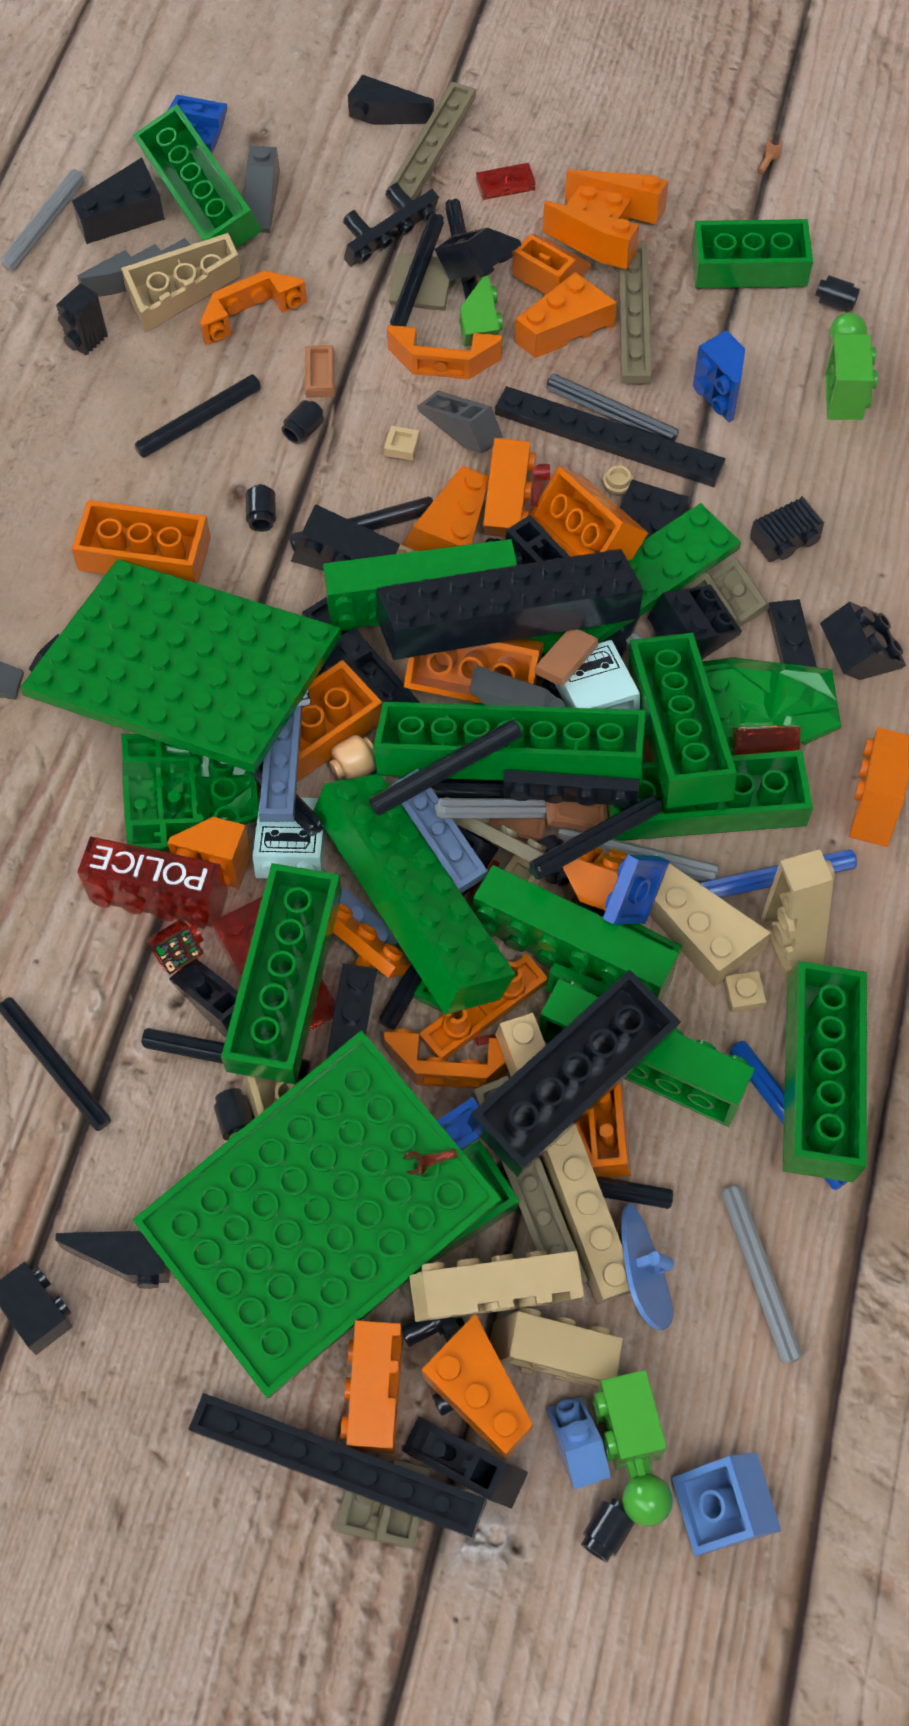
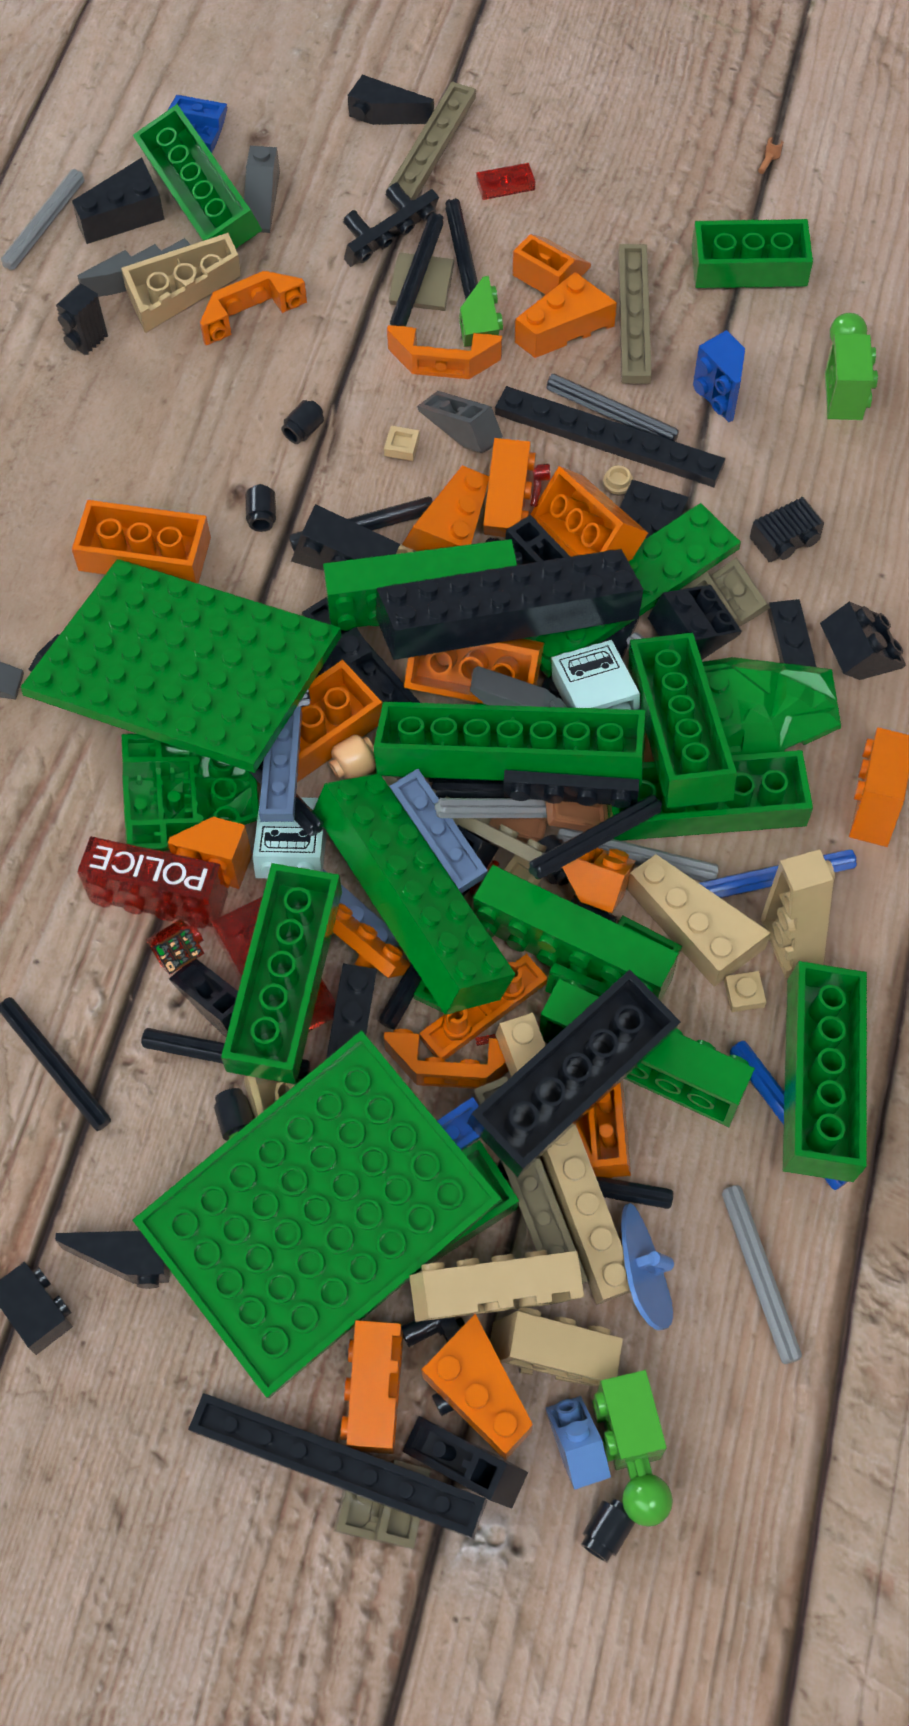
black axle [134,374,261,458] -> none
nougat tile [305,345,335,398] -> none
black axle [369,720,522,815] -> none
clear red hand [403,1149,457,1176] -> none
black slope [434,227,522,281] -> none
nougat tile [535,629,598,687] -> none
orange wedge [543,169,668,269] -> none
blue plate [603,854,670,924] -> none
medium blue slope [671,1452,781,1556] -> none
clear red tile [733,725,800,755] -> none
black brick [815,275,860,312] -> none

